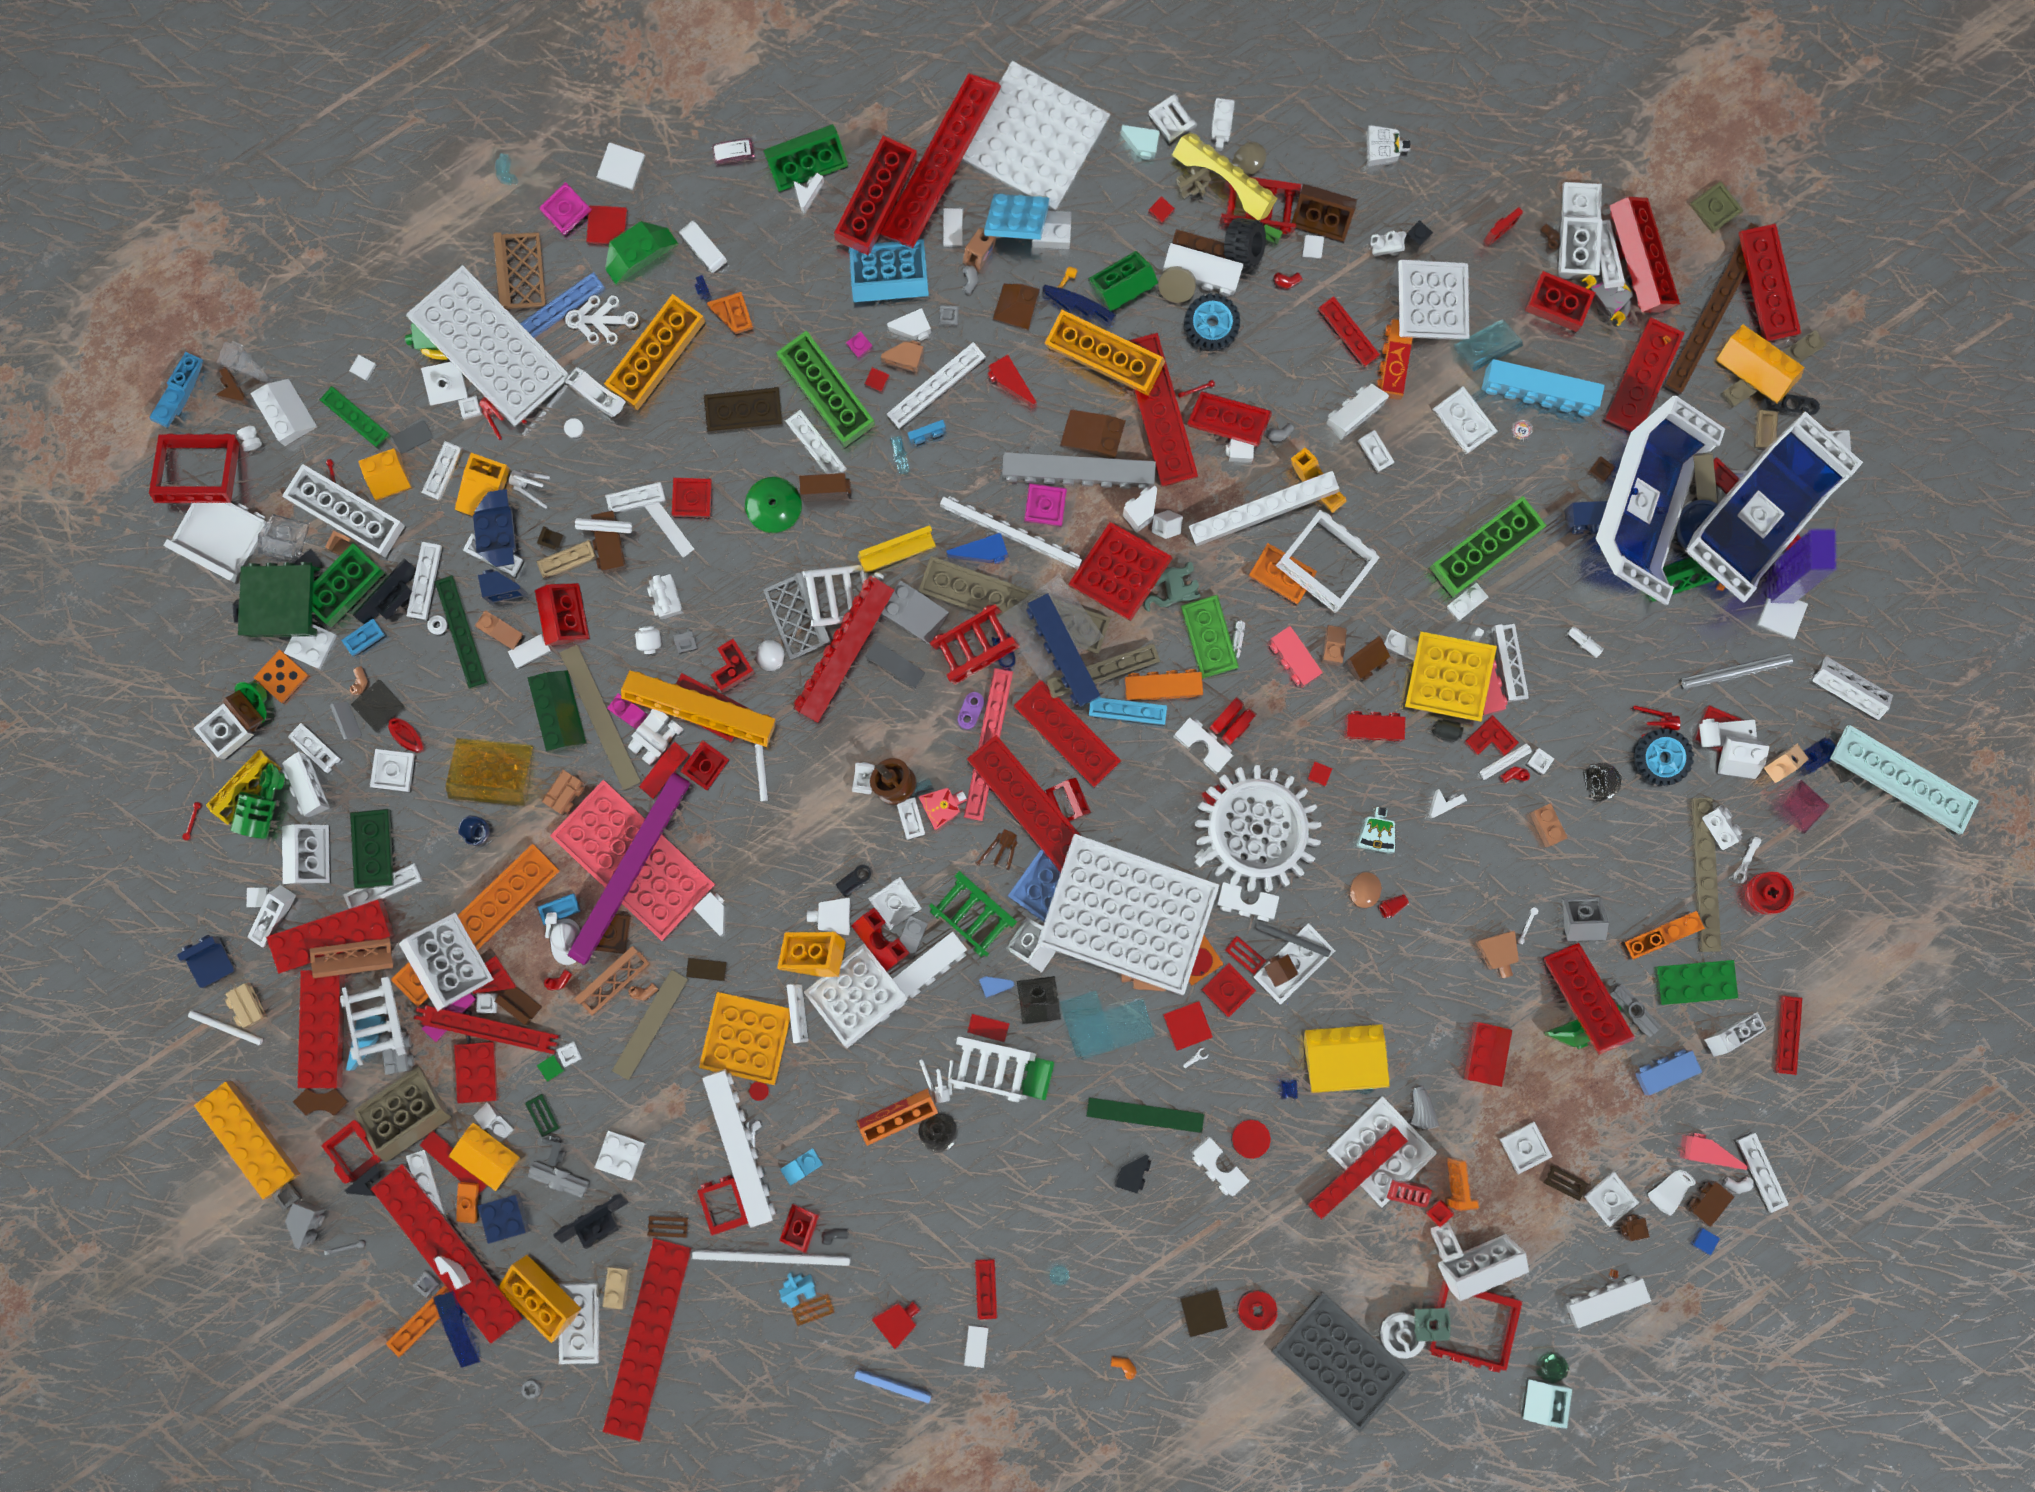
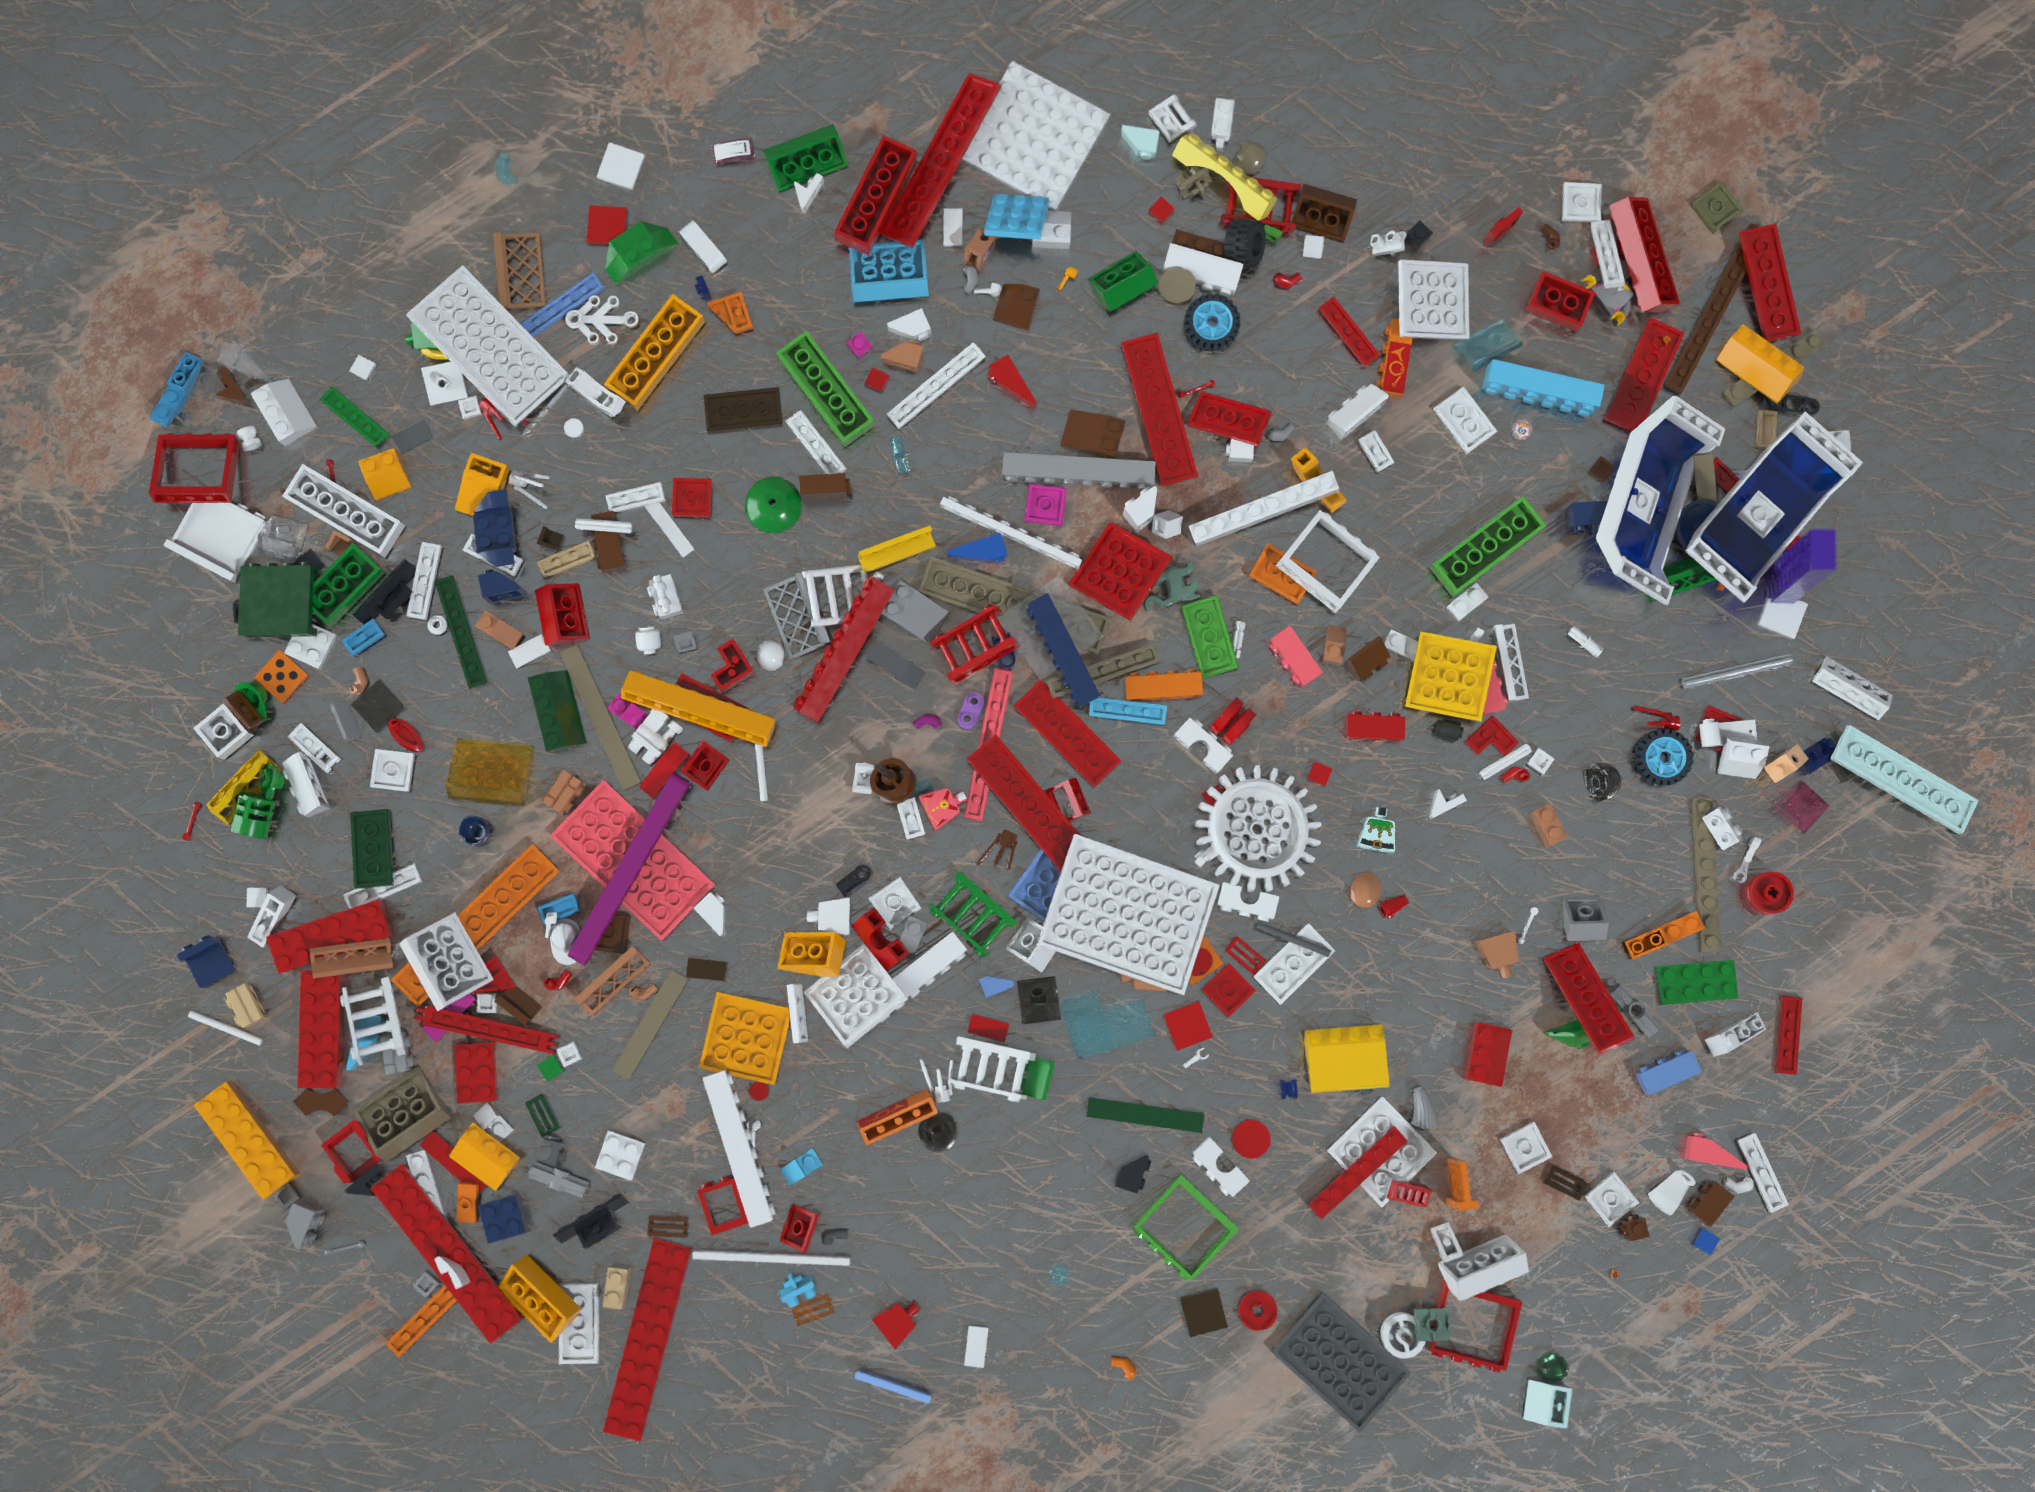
white slope [282,824,330,884] -> none
white tile [422,441,463,501] -> none
clear blue slope [433,1290,480,1368] -> none
light grey bush [521,1380,541,1399] -> none
dark pink tile [539,182,592,235] -> none
dark azure plate [907,420,946,444] -> none
light grey tile [939,305,959,326] -> none
red tile [975,1259,997,1320] -> none
clear blue slope [1042,284,1116,326] -> none
light orange brick [1045,309,1165,395] -> none
reddish brown brick [1264,954,1299,987] -> none
white torso [1367,126,1410,166] -> none
red tile [1426,1199,1454,1228] -> none
white slope [1558,217,1602,280] -> none
white brick [1566,1275,1651,1328] -> none
none -> magenta arm [912,713,942,730]
none -> white hand [974,283,1001,297]
none -> bright green window [1133,1174,1239,1281]

